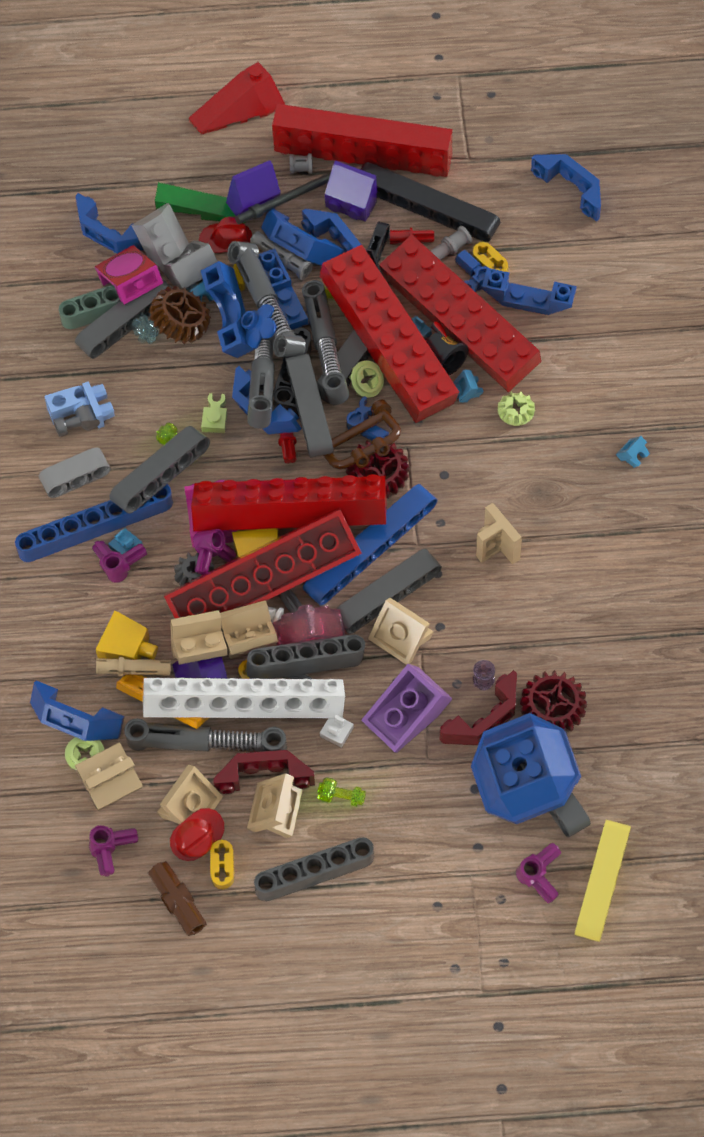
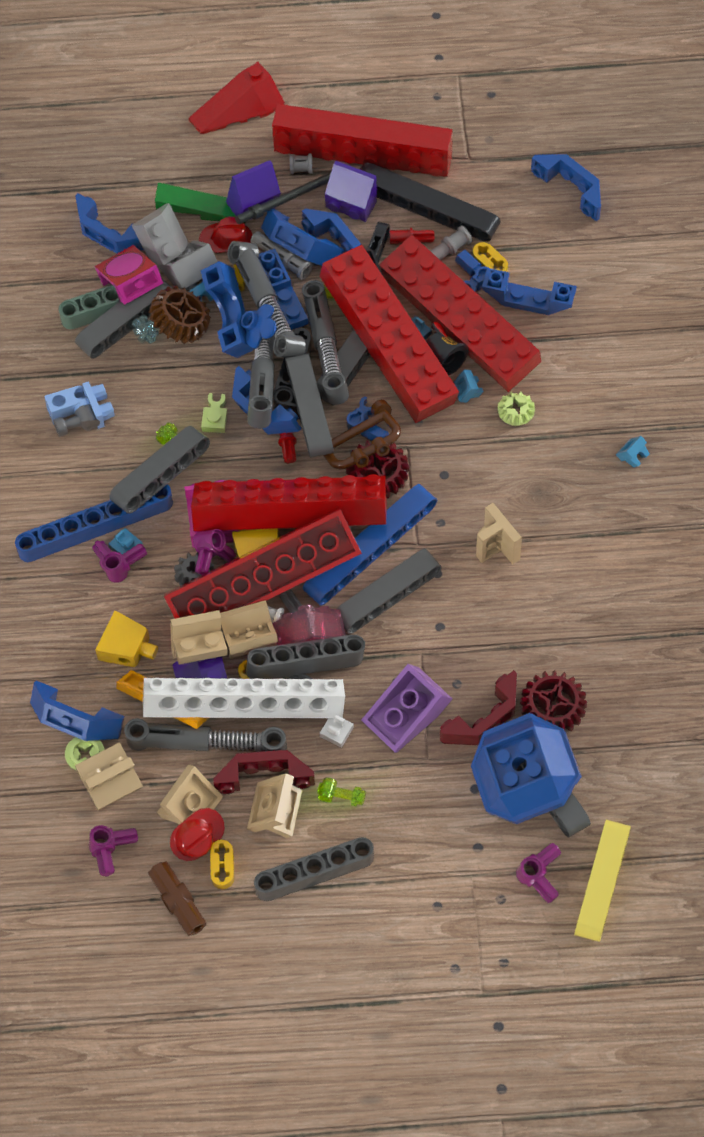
light grey beam [39,448,111,498] -> none
tan pin [96,657,171,677] -> none
yellowish green gear [349,361,384,398] -> none
tan bracket [368,598,434,665] -> none
clear purple bush [473,660,495,690] -> none

